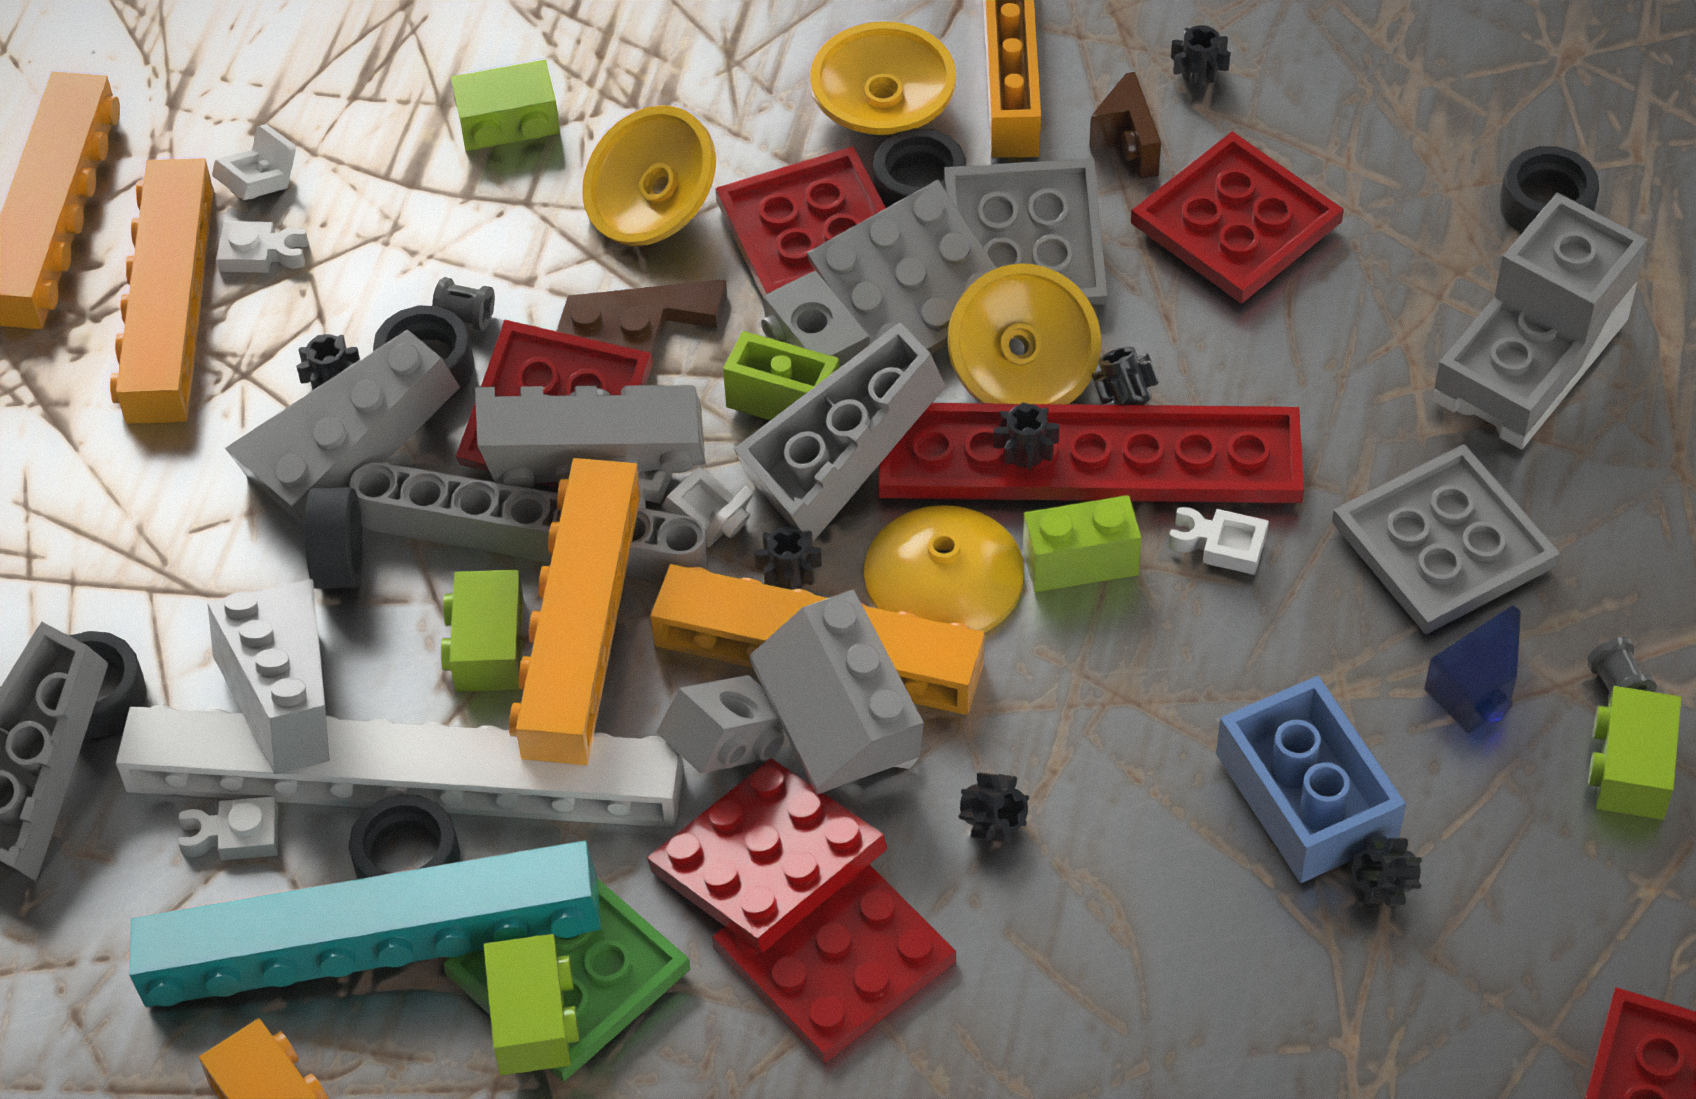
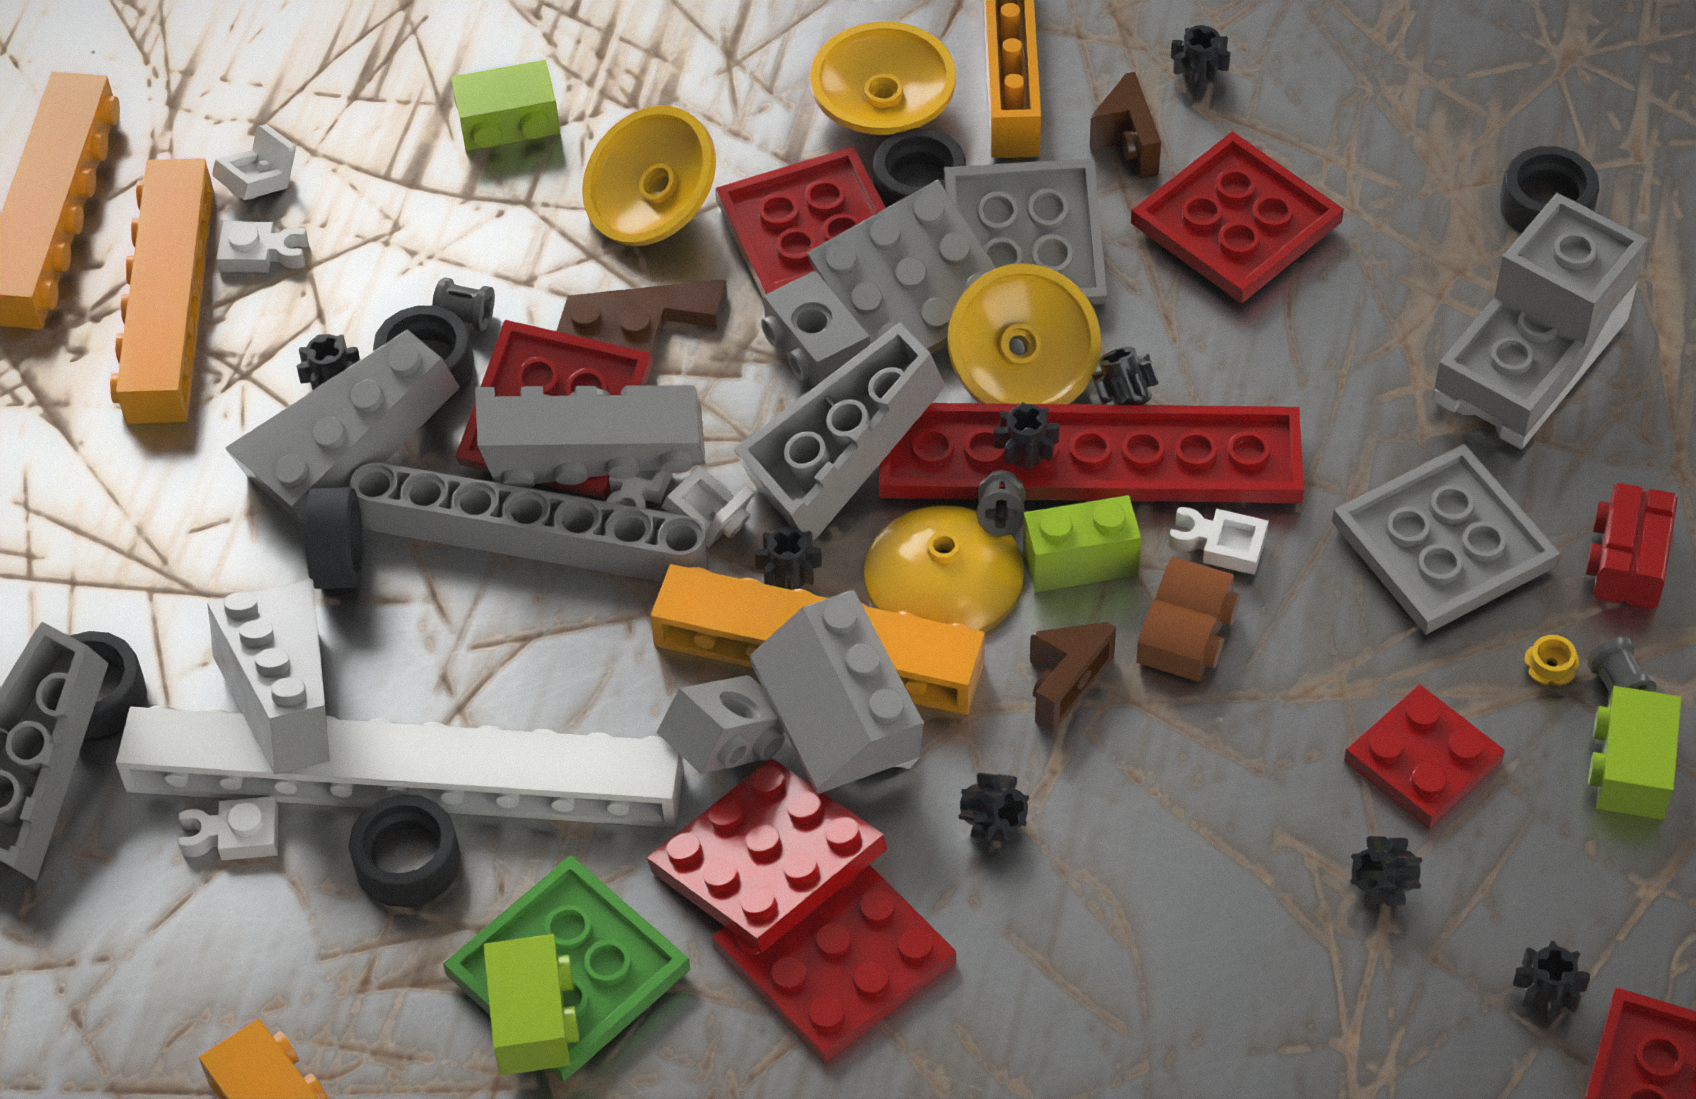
brick [129,840,601,1008] -> none
lime brick [441,570,524,692] -> none
light orange brick [509,458,641,765] -> none
lime brick [723,330,840,420] -> none
medium blue brick [1216,675,1406,884] -> none
clear blue slope [1424,604,1521,734] -> none
none -> dark grey bush [977,470,1026,536]
none -> reddish brown slope [1030,622,1116,732]
none -> dark orange brick [1136,556,1240,682]
none -> red plate [1344,684,1505,829]
none -> black gear [1513,941,1590,1019]
none -> yellow plate [1524,635,1580,686]
none -> red brick [1585,482,1678,610]

